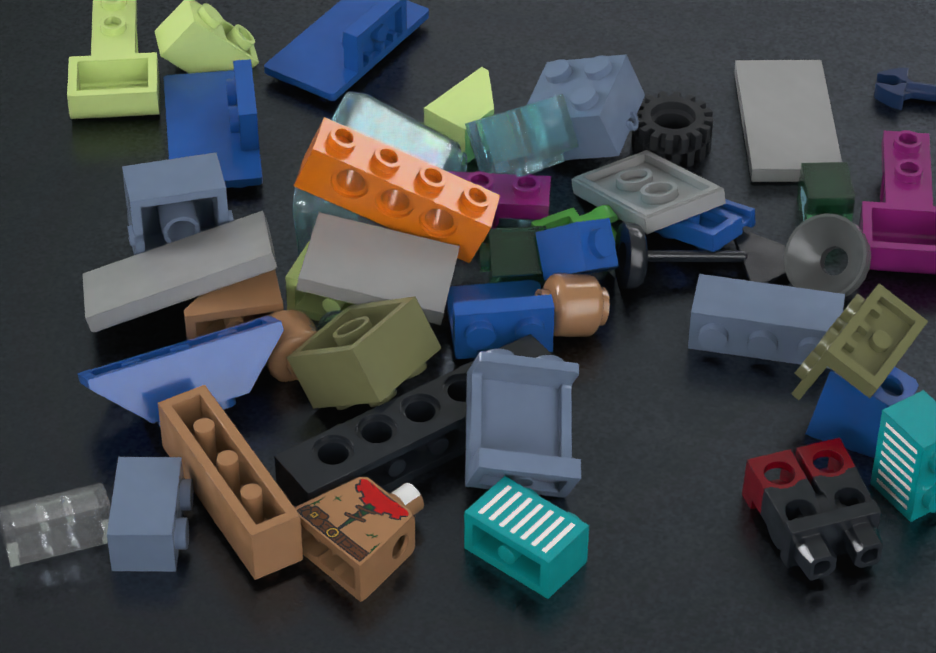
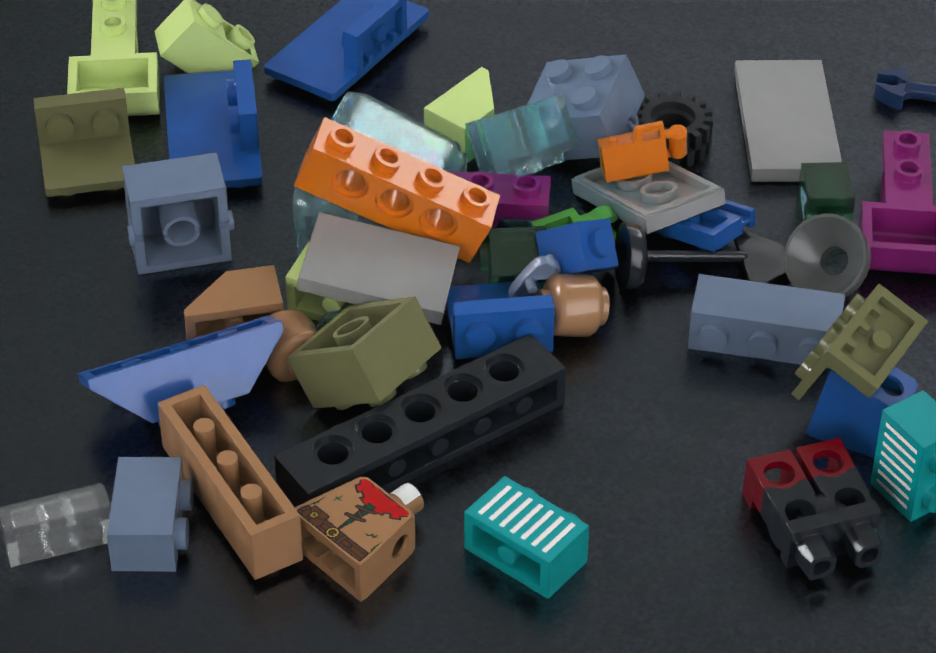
light grey tile [82,211,277,332] -> none
sand blue panel [465,349,581,498] -> none
none -> olive bracket [33,88,135,197]
none -> sand blue piece [508,254,561,298]
none -> orange piece [597,121,687,183]

